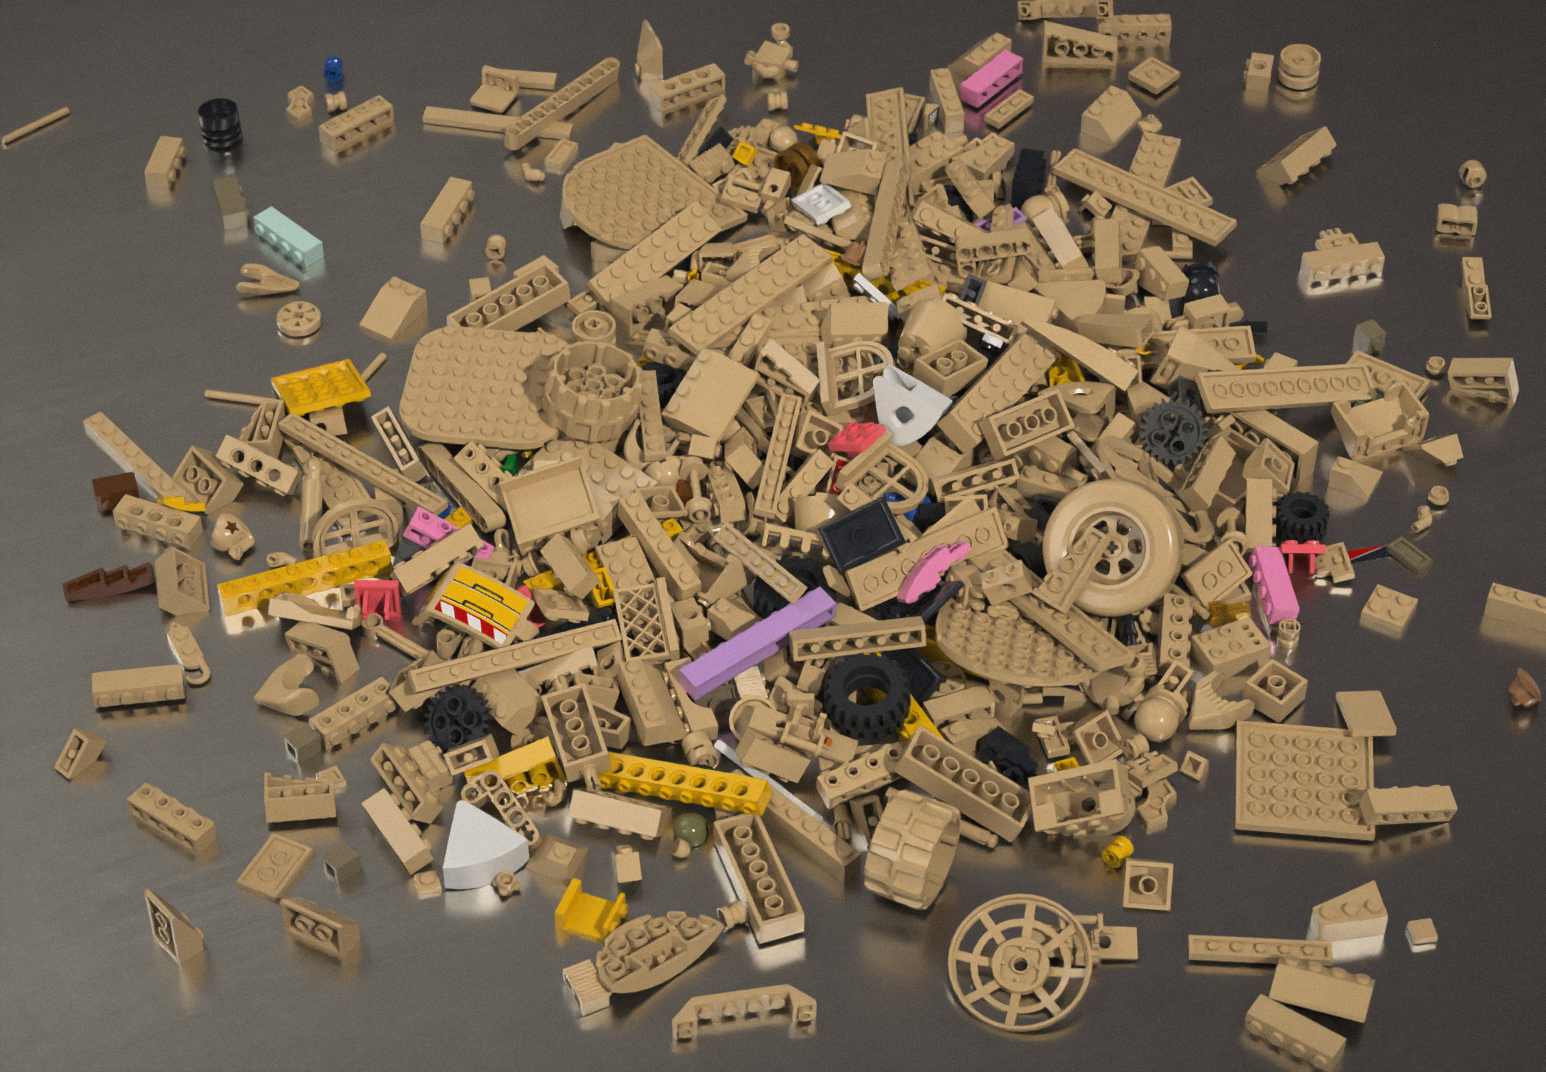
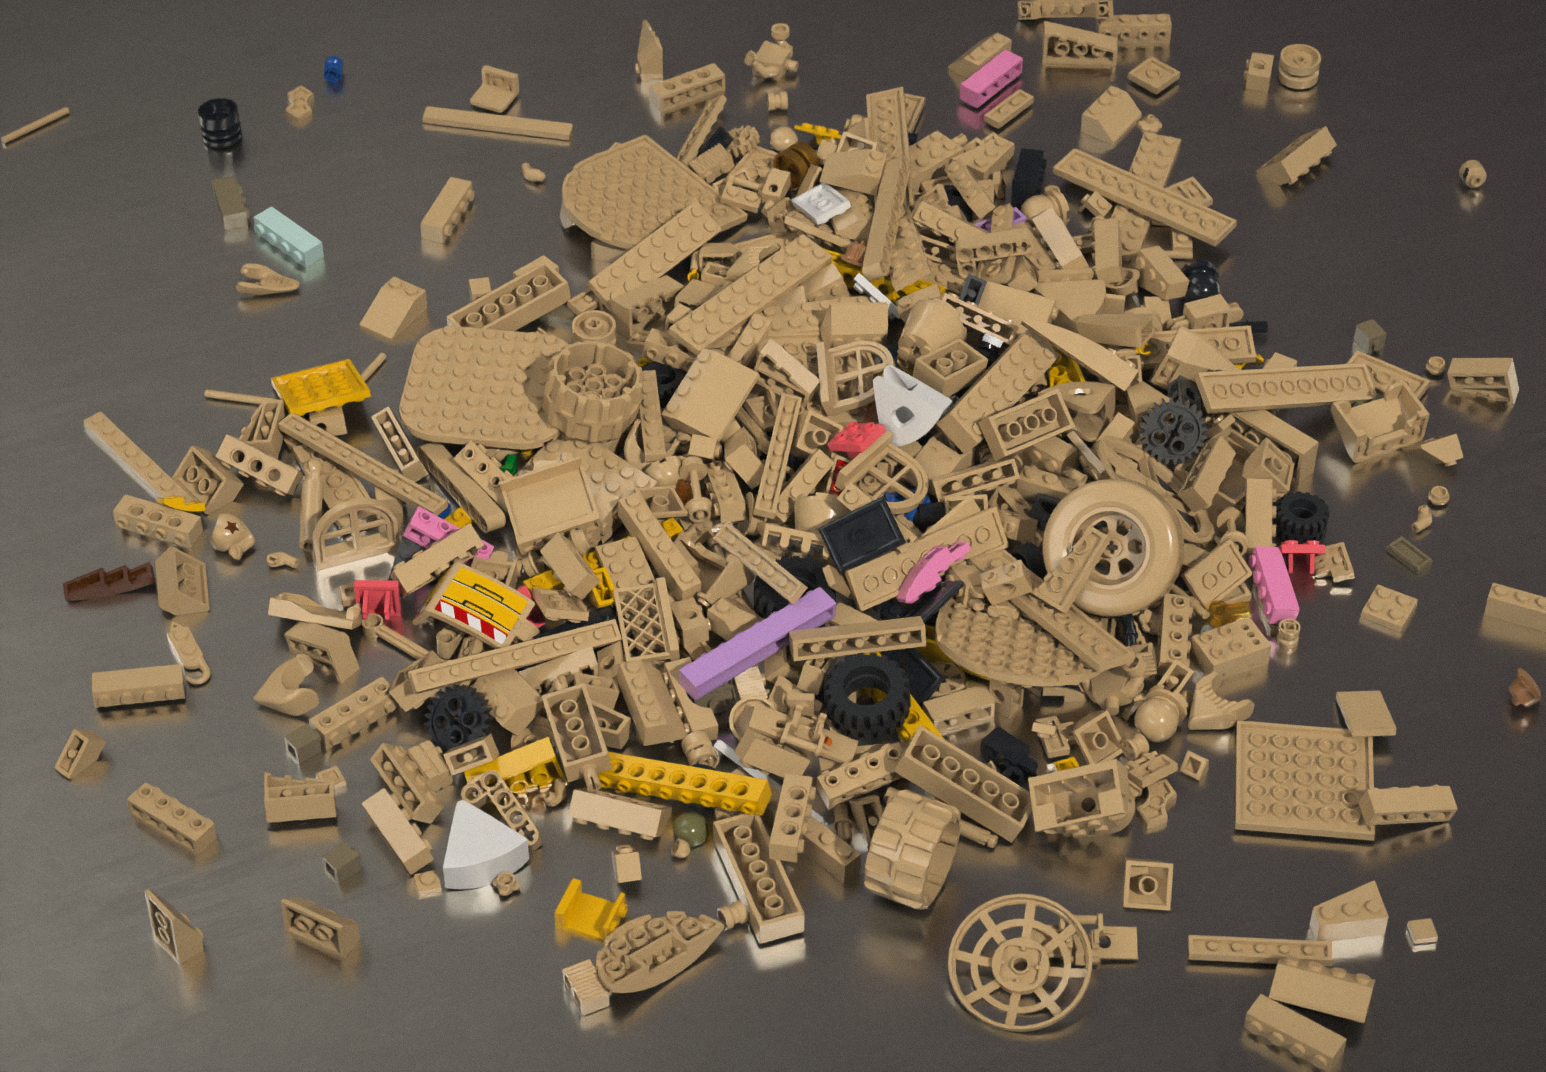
reddish brown brick [92,471,139,512] -> none
tan brick [144,136,186,189] -> none
yellow brick [217,540,392,617] -> none
tan tile [236,833,313,903] -> none
tan wheel [276,301,321,336] -> none
tan brick [319,95,394,151] -> none
tan wheel [325,91,347,113] -> none
tan wheel [485,235,507,260] -> none
tan piece [494,528,520,562] -> none
tan tile [502,69,557,90] -> none
tan beam [504,57,620,150] -> none
tan slope [526,833,588,883] -> none
tan tile [544,138,578,170] -> none
tan piece [672,269,689,288] -> none
tan slope [672,984,817,1038] -> none
yellow plate [732,140,758,167] -> none
tan plate [755,118,780,148] -> none
tan slope [923,103,940,130] -> none
tan brick [929,68,964,134] -> none
tan slope [941,718,1008,754] -> none
tan arm [1023,687,1043,705] -> none
tan axle [1045,150,1061,187] -> none
yellow wheel [1102,835,1134,868] -> none
tan brick [1243,659,1308,723] -> none
tan brick [1300,242,1385,283] -> none
tan hinge [1315,228,1359,250] -> none
tan slope [1328,456,1383,500] -> none
sticker [1347,545,1393,564] -> none
tan brick [1436,204,1478,235] -> none
tan slope [1461,257,1491,319] -> none
none -> tan brick [769,773,816,863]

